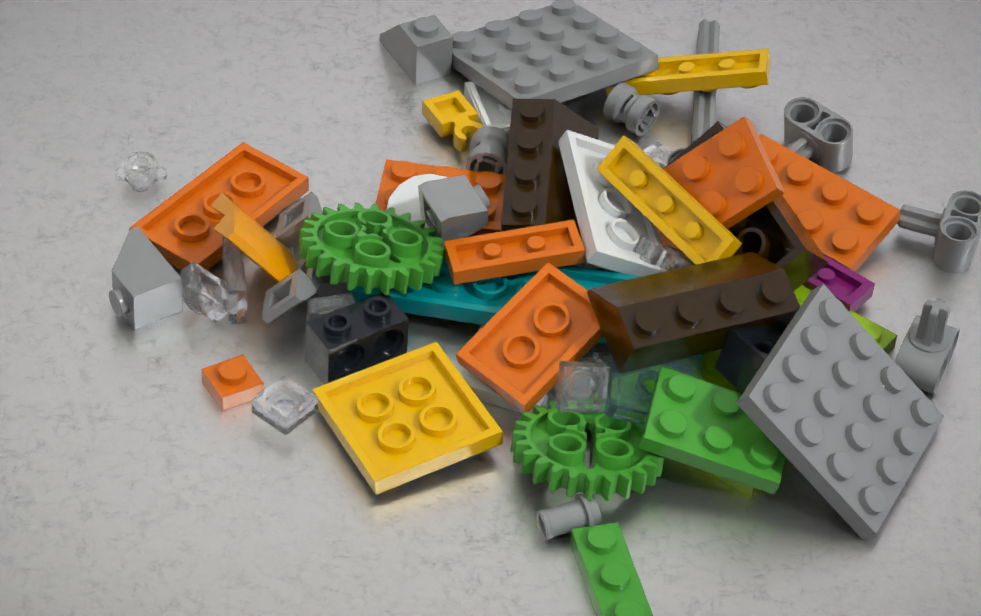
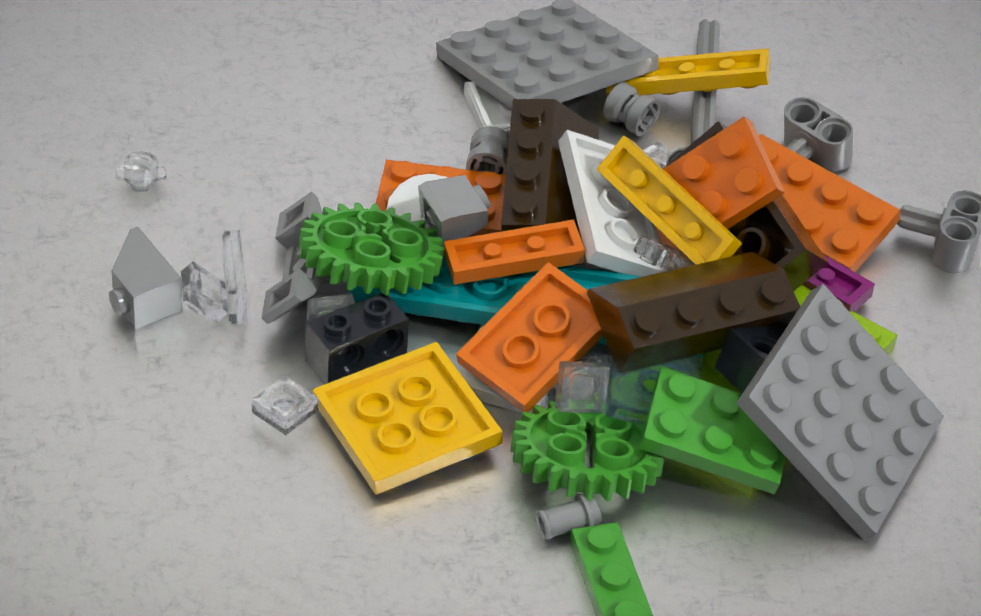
orange plate [129,142,309,279] -> none
orange plate [201,355,264,411] -> none
light orange slope [211,193,298,283] -> none
light grey slope [379,15,453,86] -> none
yellow plate [422,90,484,152] -> none
light grey beam [895,298,960,394] -> none

